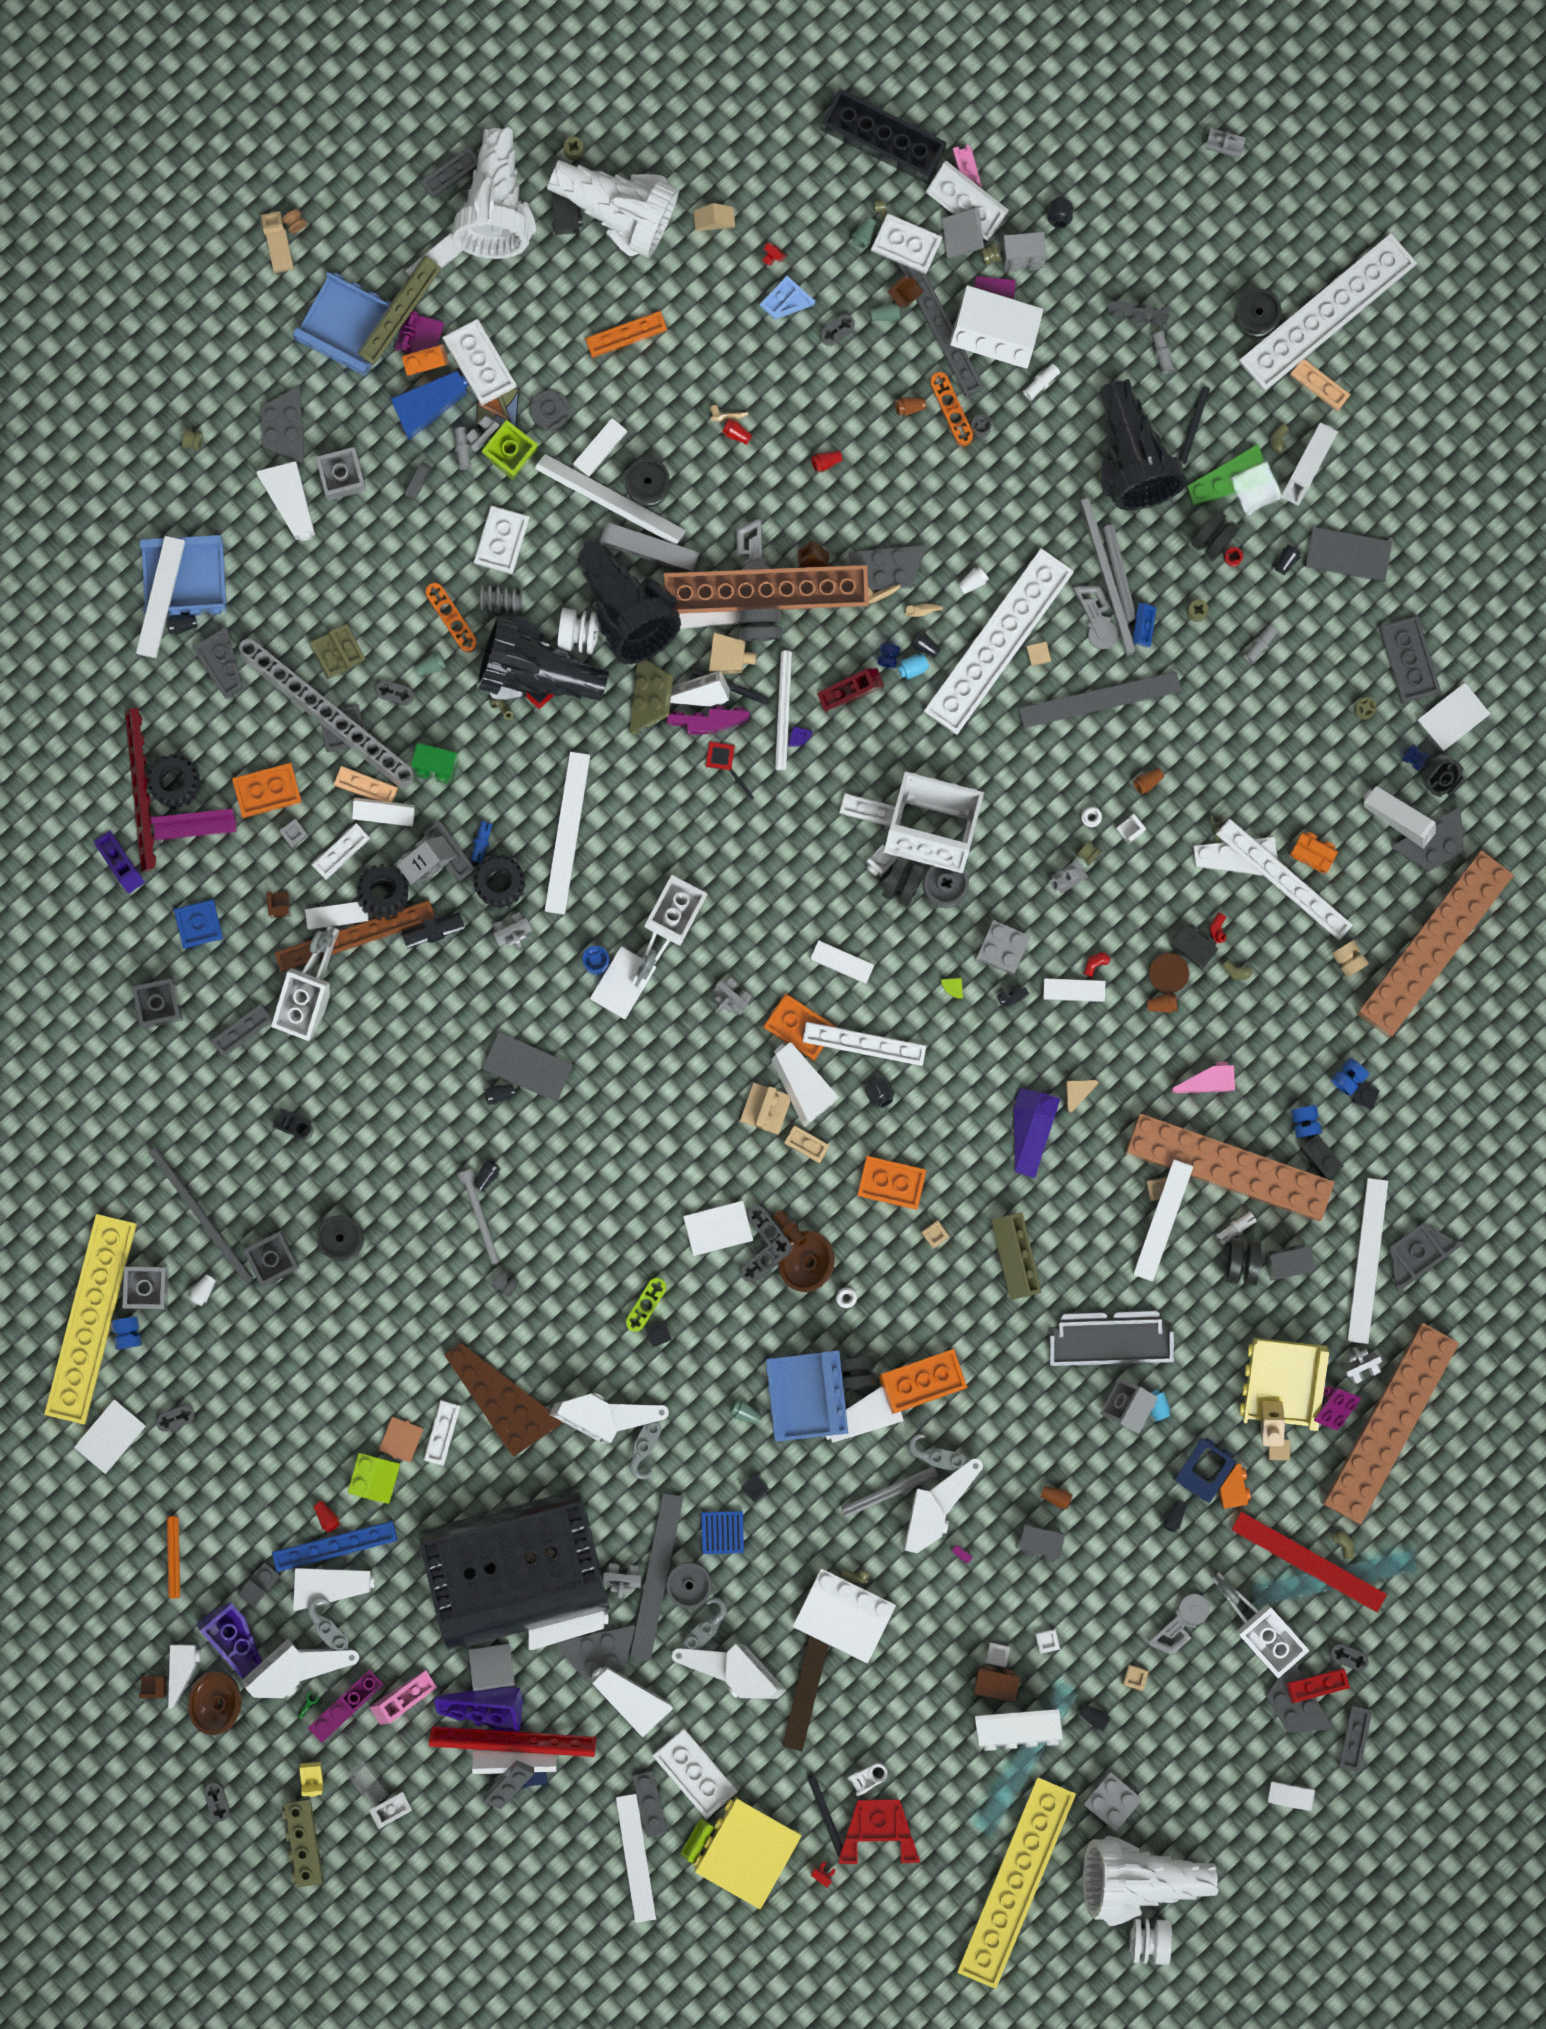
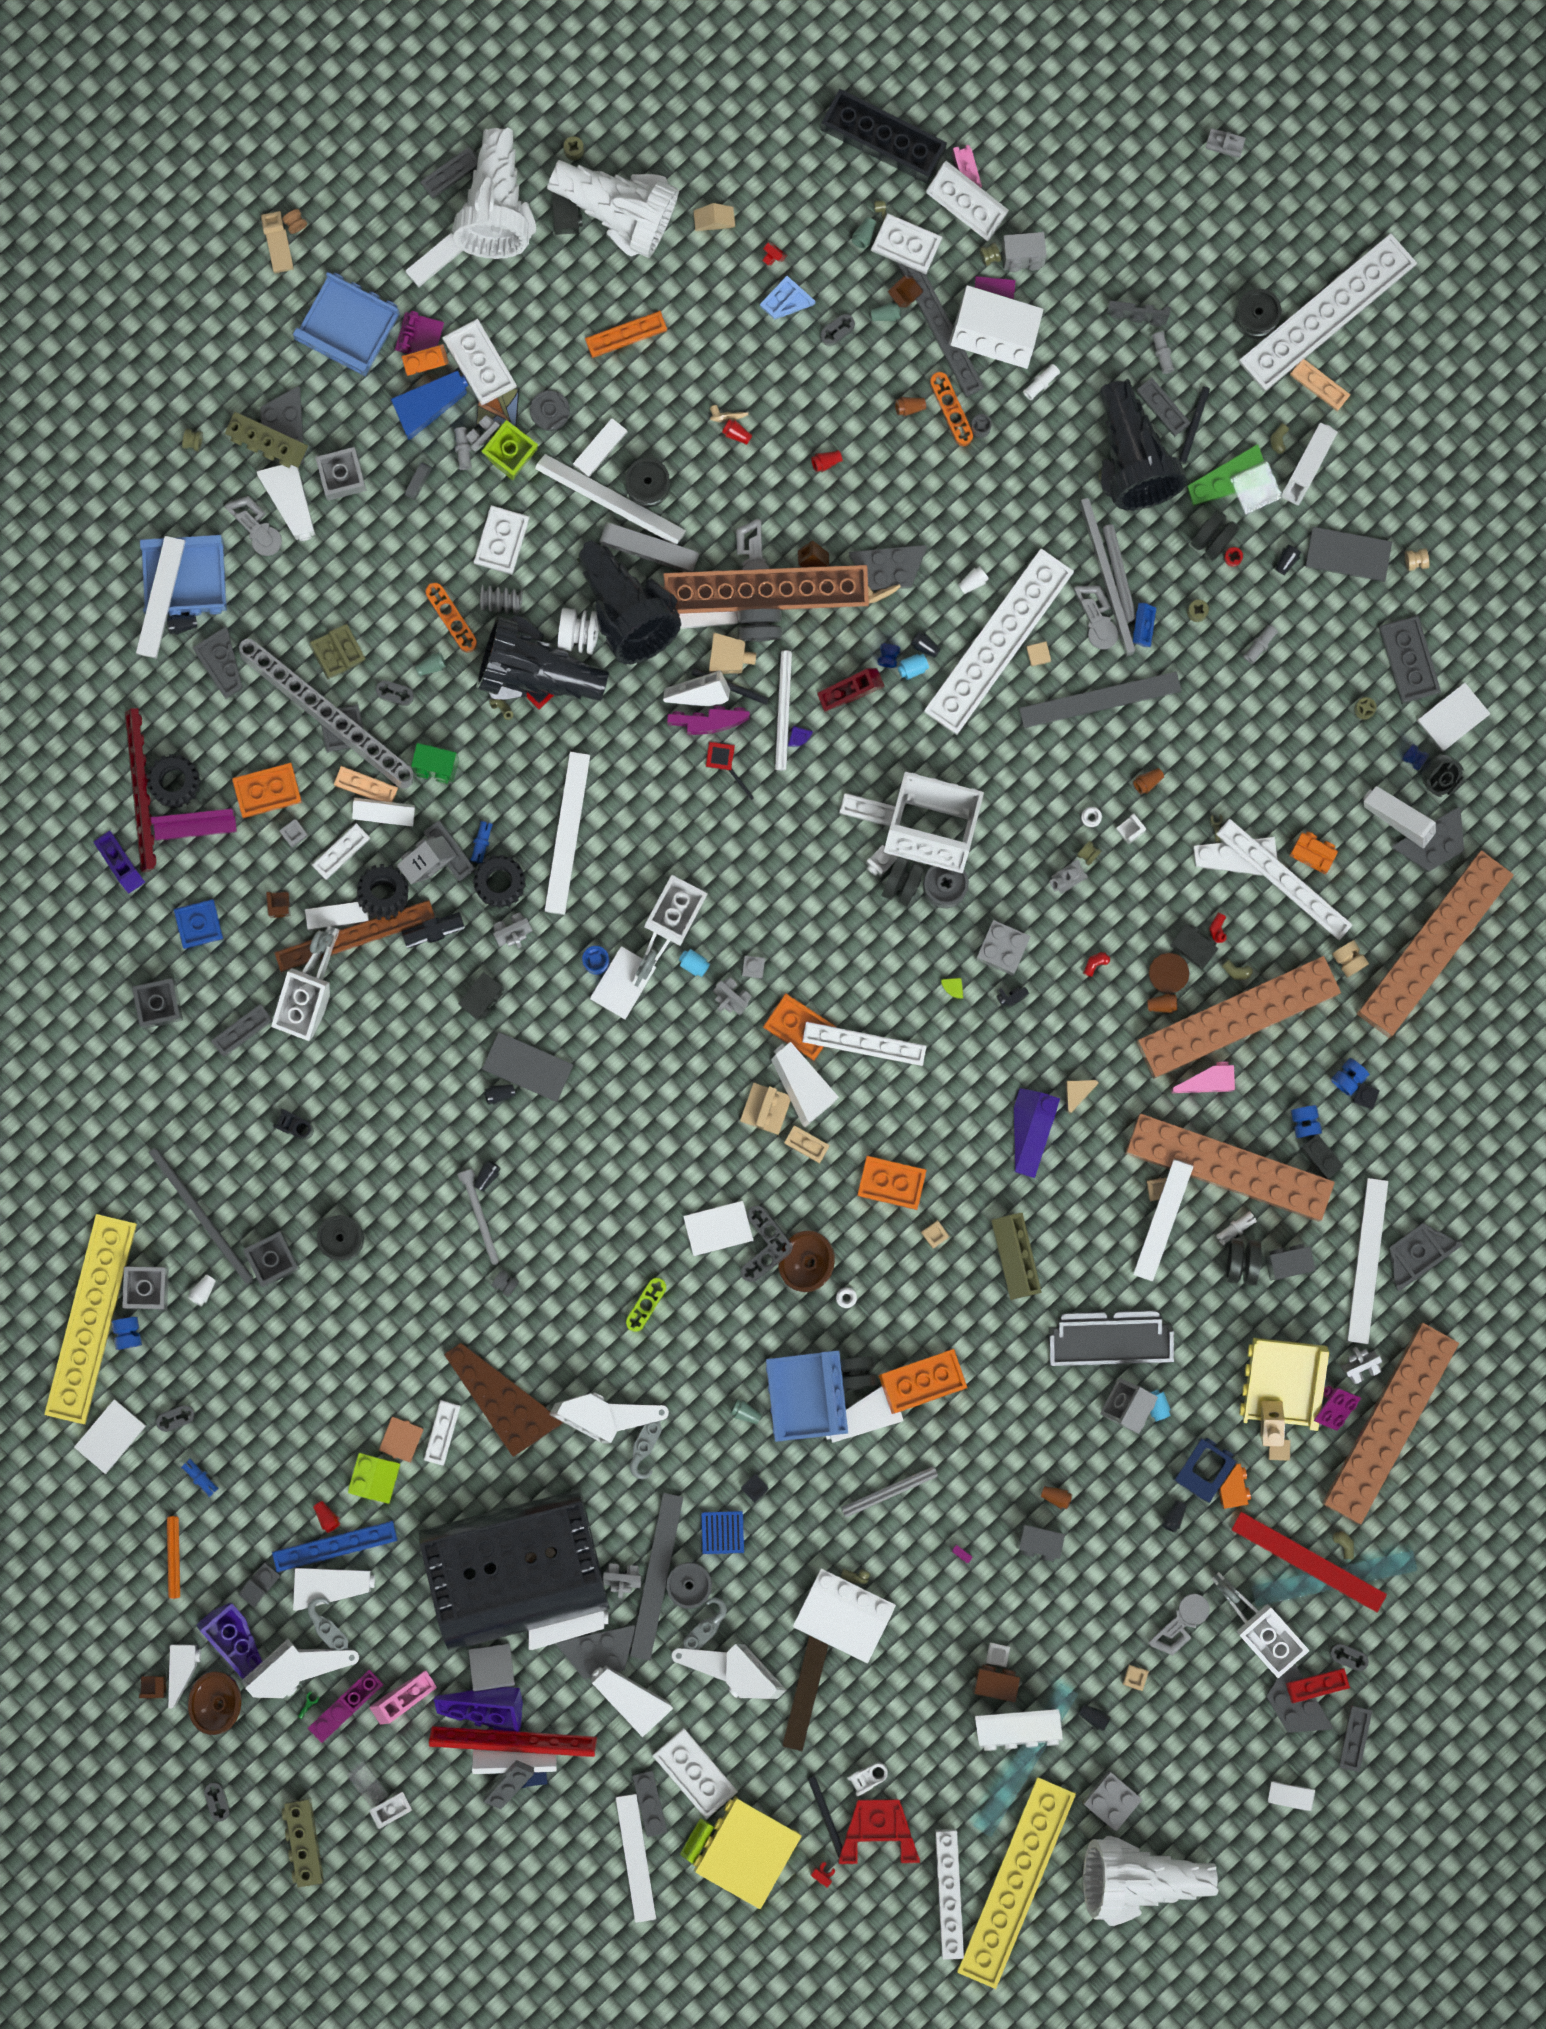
light yellow bracket [300,1762,323,1797] -> none
olive tile [357,256,441,365] -> none
olive wing [629,660,673,734] -> none
black plate [645,1321,672,1348] -> none
reddish brown pin [774,1210,807,1248] -> none
white tile [810,940,874,984] -> none
black head [864,1076,895,1108] -> none
tan bar [904,604,943,617] -> none
white slope [904,1434,983,1553] -> none
light grey tile [942,208,984,258] -> none
white tile [1035,1629,1060,1654] -> none
white tile [1043,979,1106,1002] -> none
black head [1047,197,1073,229] -> none
white wheel [1130,1918,1172,1965] -> none
none -> blue pin [181,1458,219,1497]
none -> olive brick [224,411,308,468]
none -> light grey piece [224,496,282,556]
none -> pearl dark grey brick [458,972,504,1021]
none -> medium azure brick [679,949,710,978]
none -> light grey plate [742,956,765,979]
none -> white brick [935,1829,964,1960]
none -> dark grey plate [1136,378,1191,438]
none -> nougat brick [1136,956,1341,1079]
none -> tan wheel [1405,548,1429,571]

